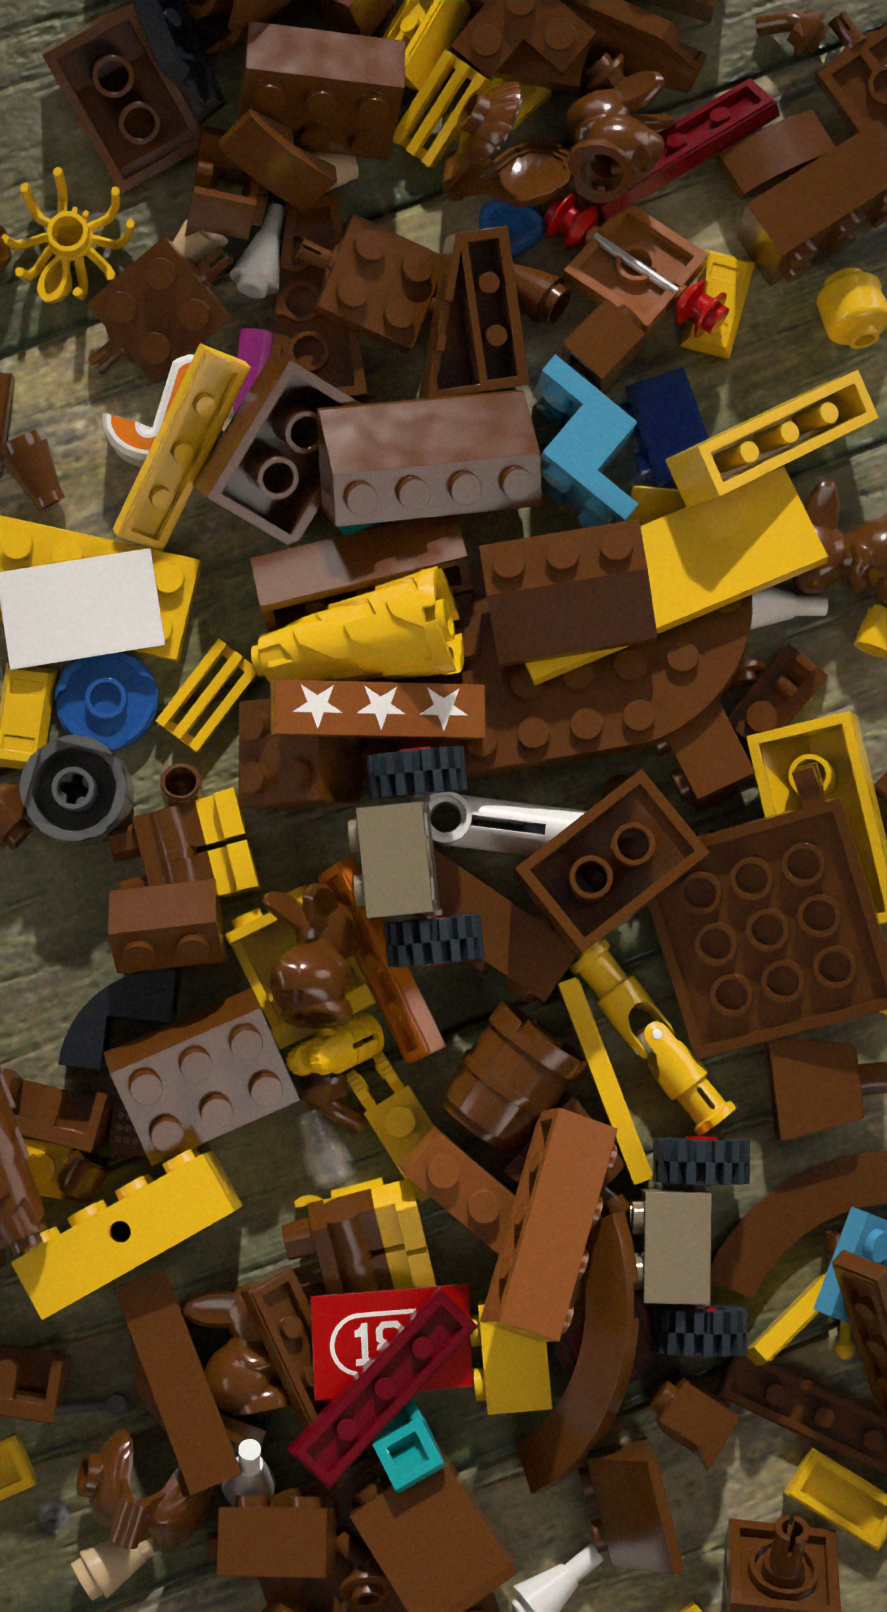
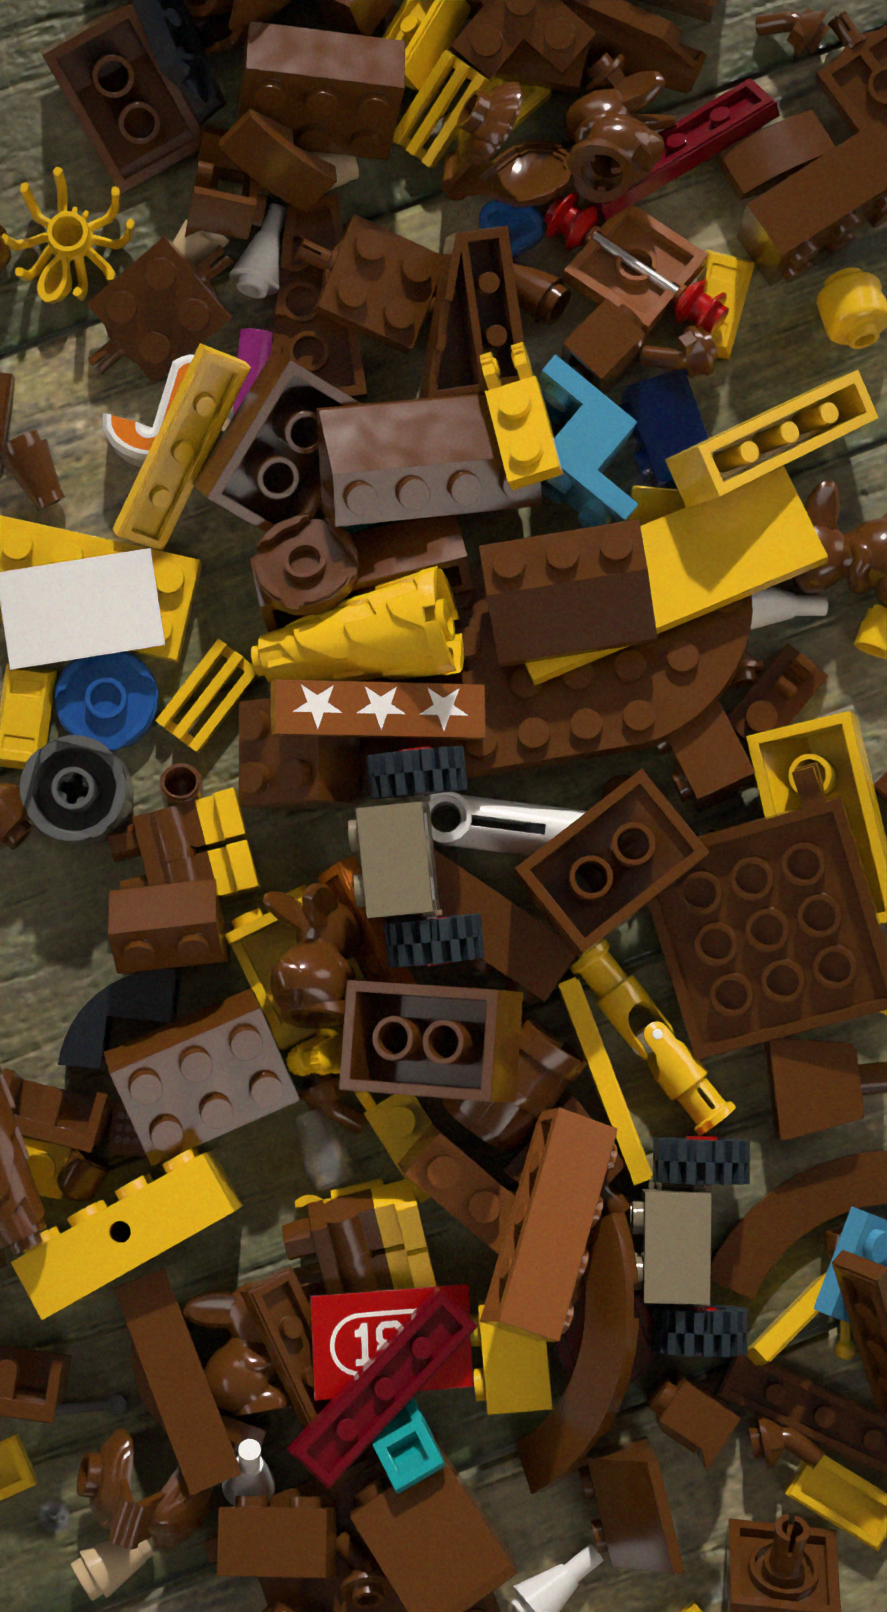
none -> reddish brown tile [252,515,360,615]
none -> reddish brown brick [339,980,523,1102]
none -> yellow hinge [479,342,563,491]
none -> reddish brown plate [641,326,718,378]
none -> reddish brown plate [748,1414,826,1469]

